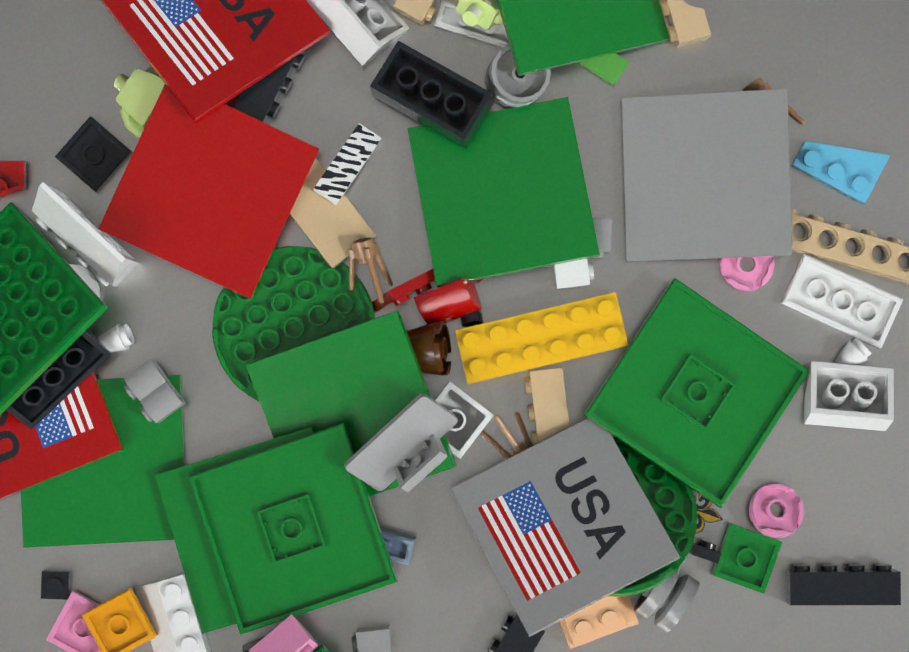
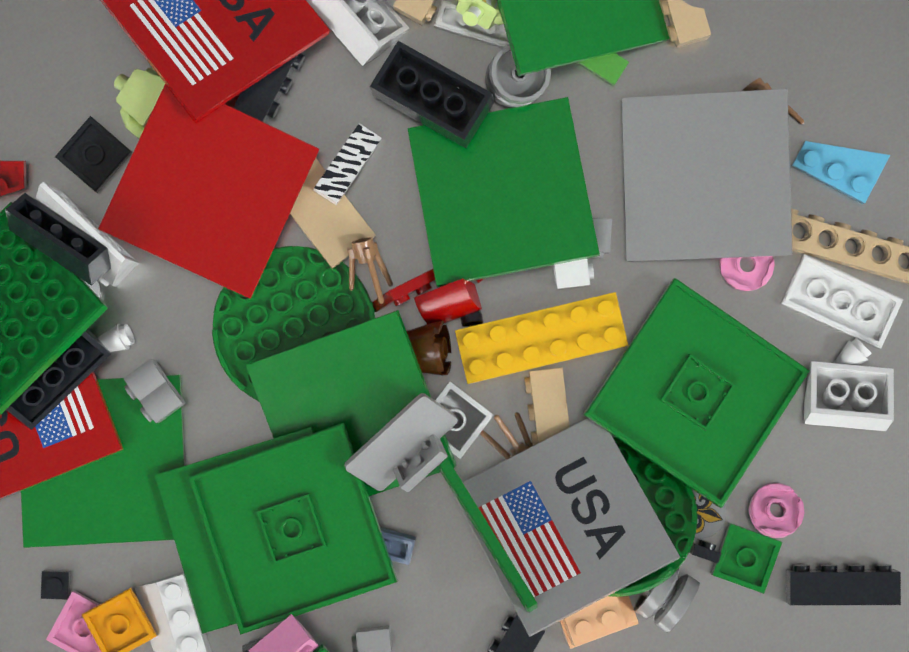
none -> black brick [5,193,111,286]
none -> green tile [439,459,538,613]

